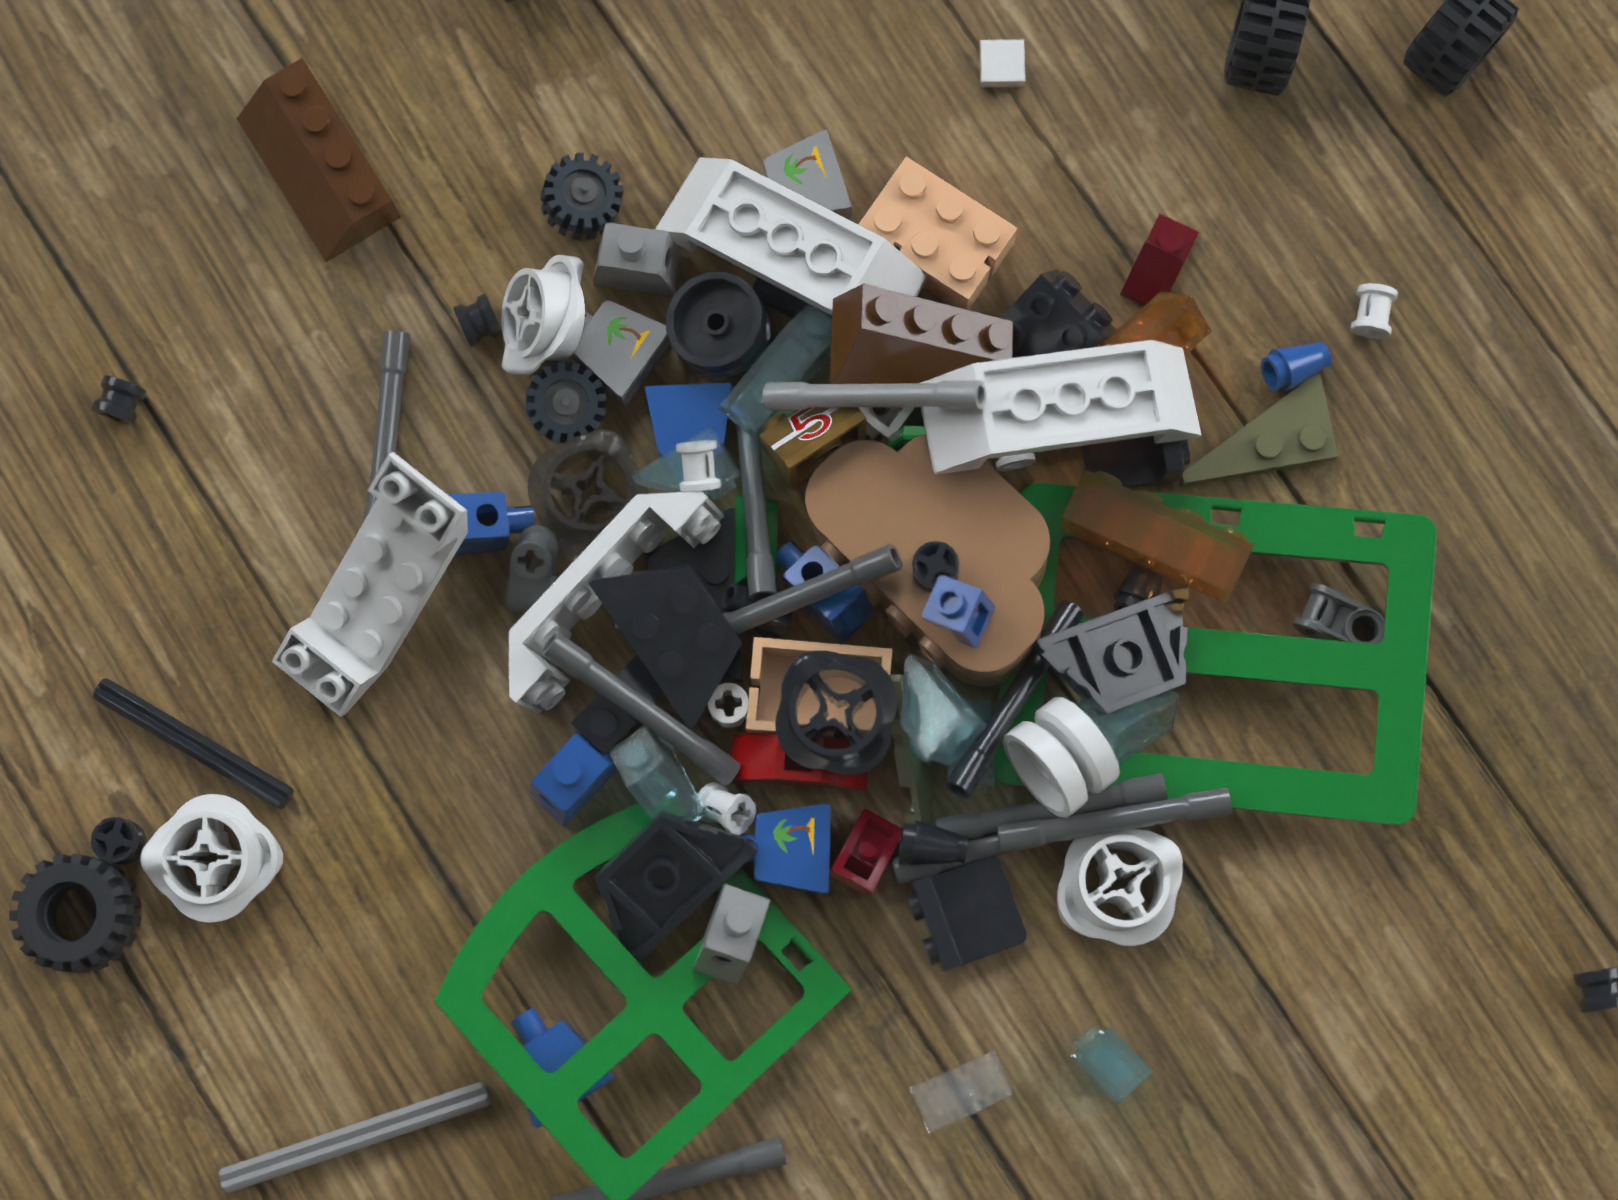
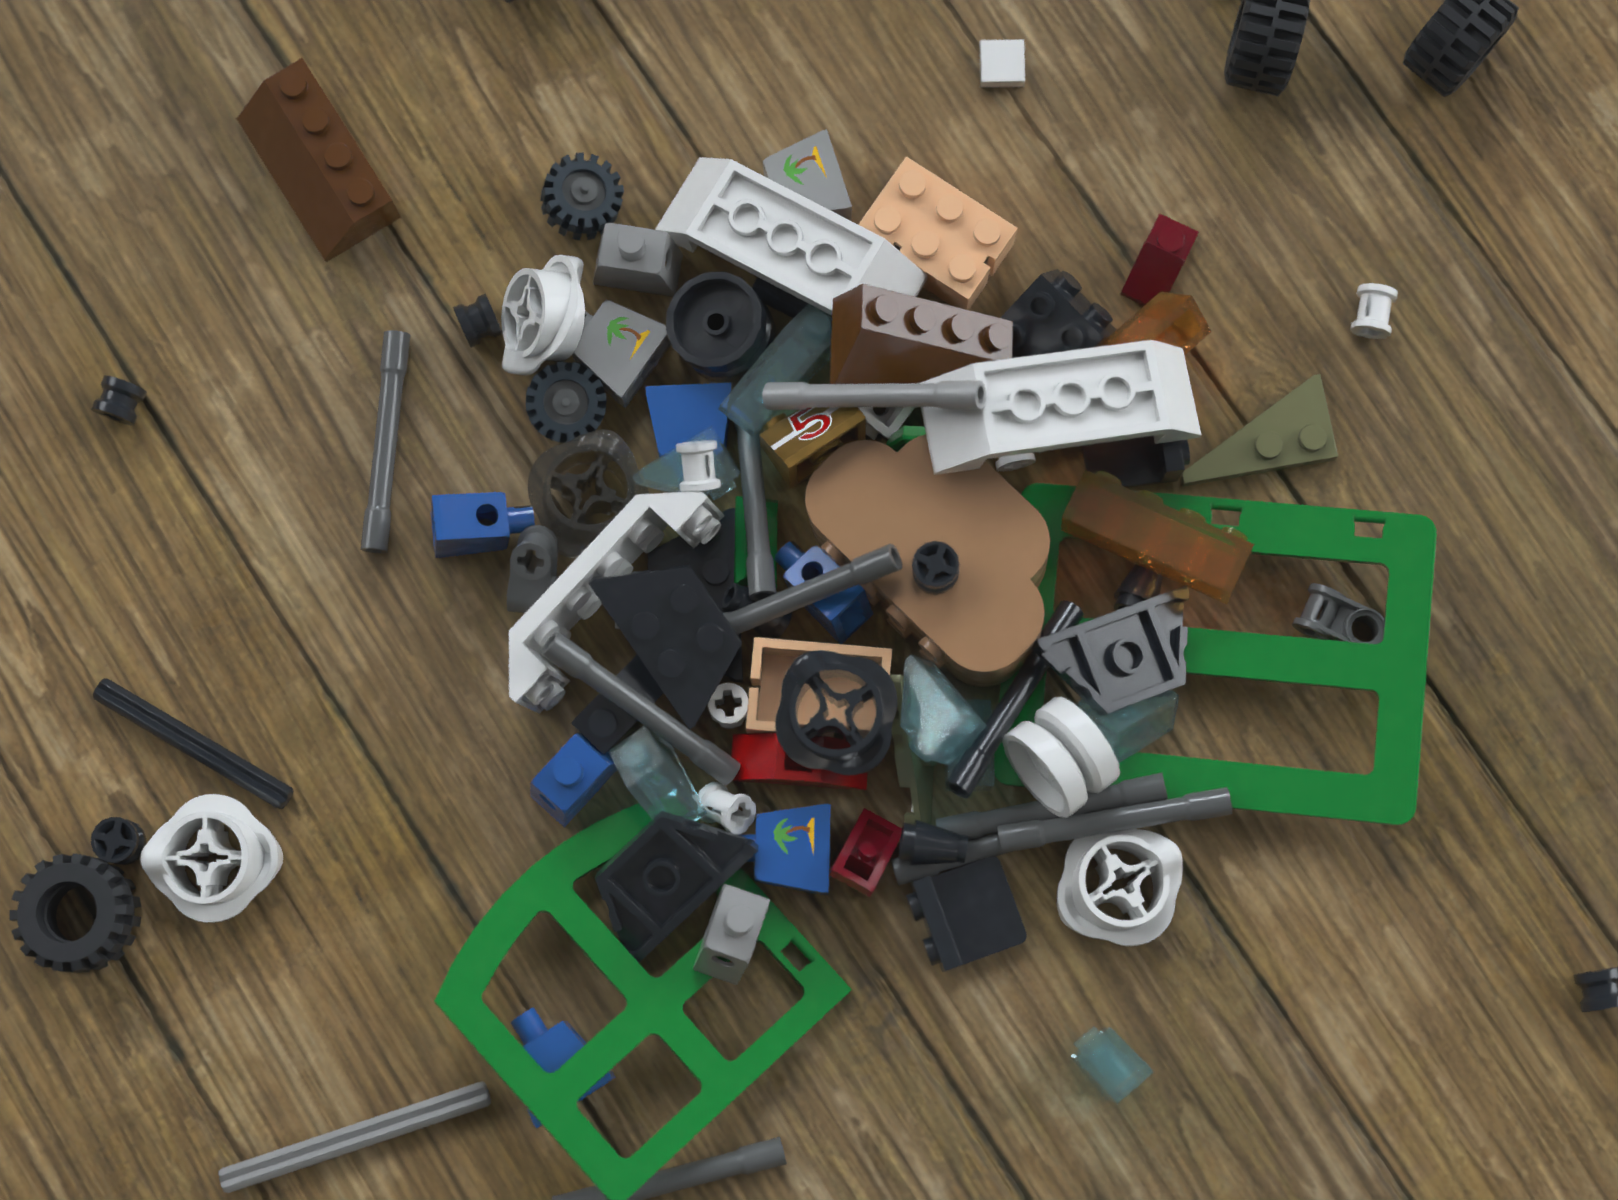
white slope [272,452,468,717] -> none
clear slope [909,1050,1013,1133] -> none
bracket [922,575,995,649] -> none
blue cone [1261,341,1331,392] -> none

